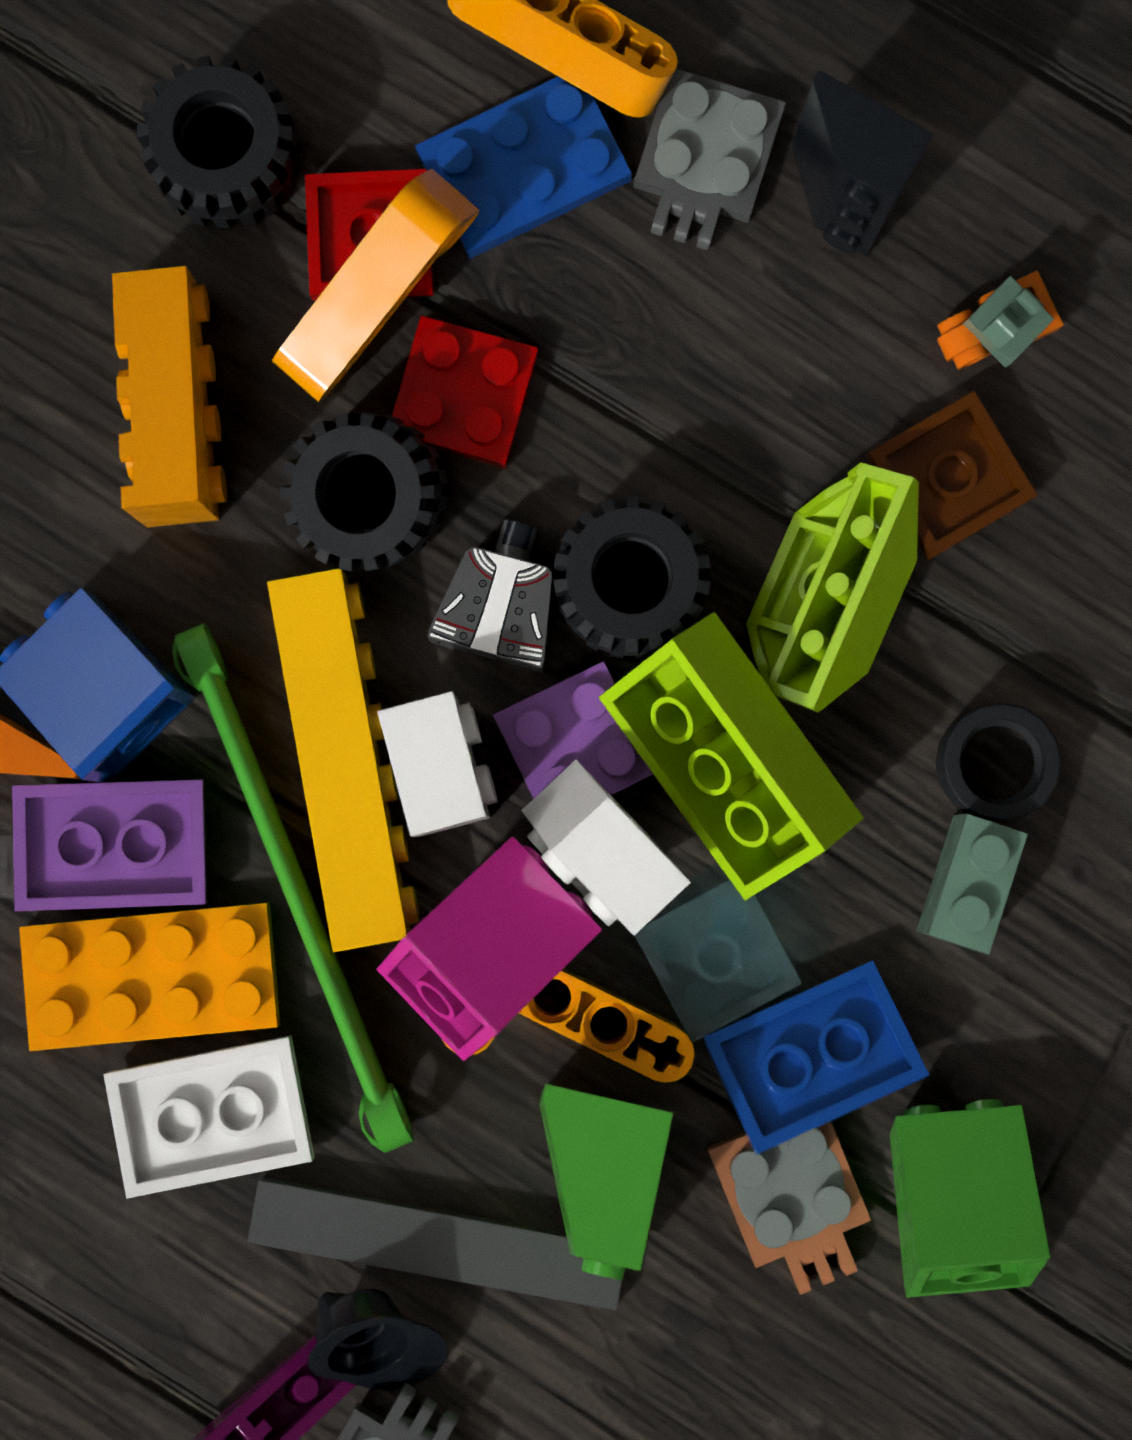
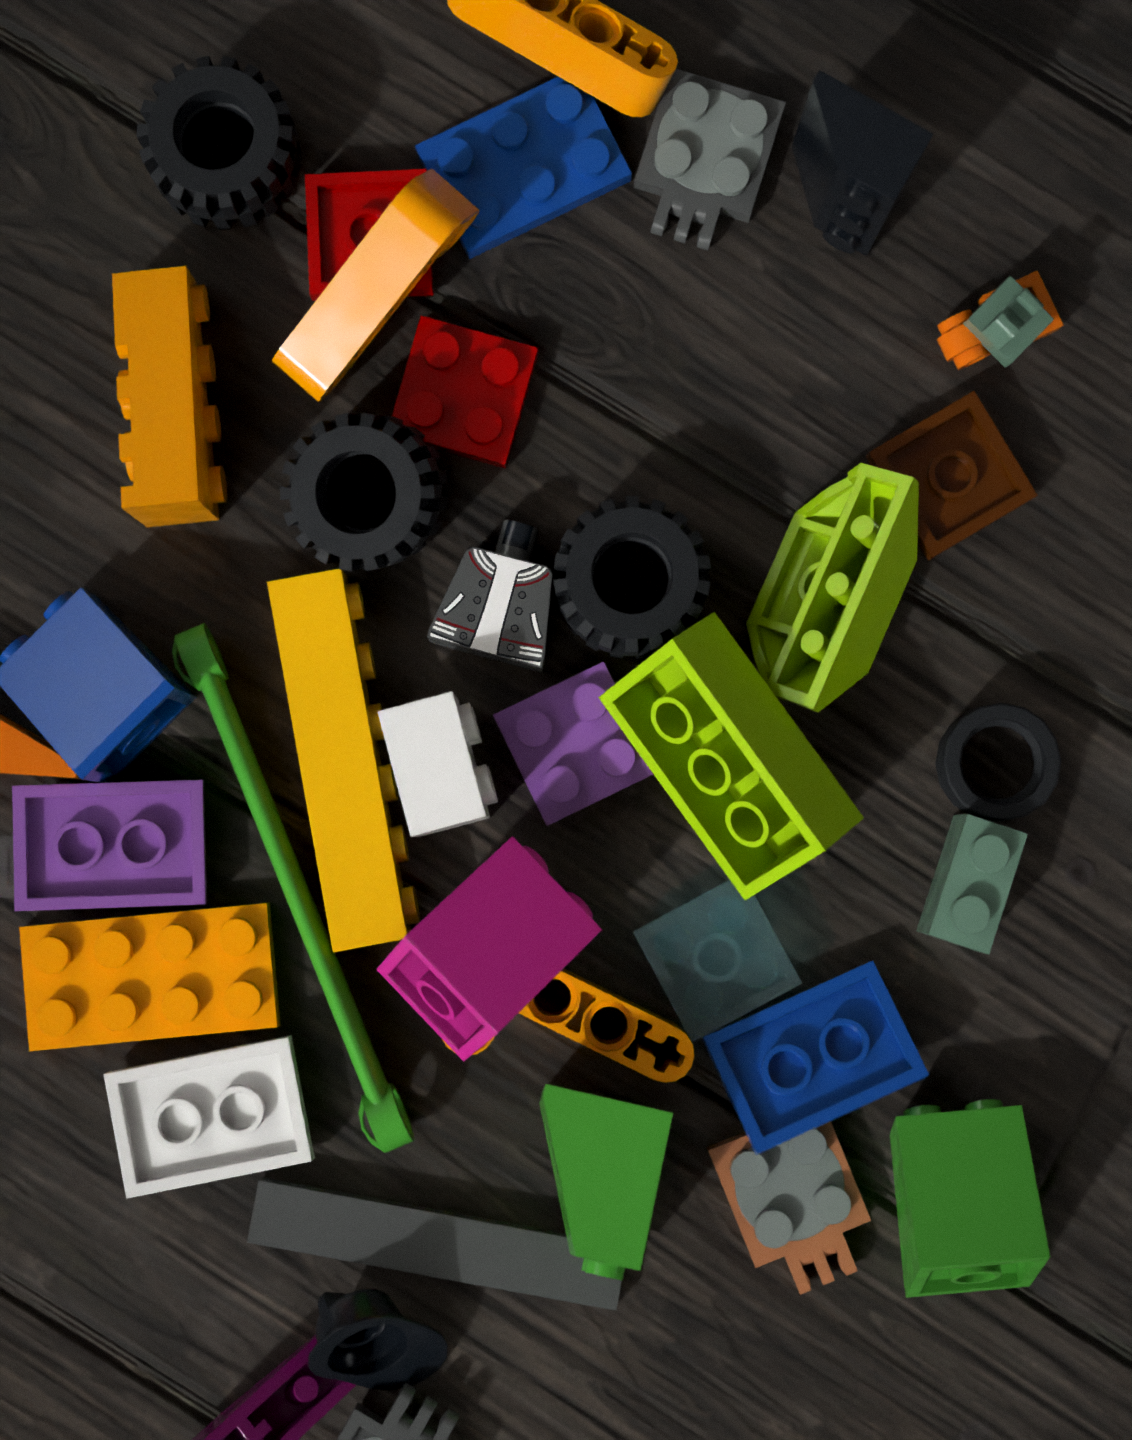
white brick [521,759,691,936] -> none

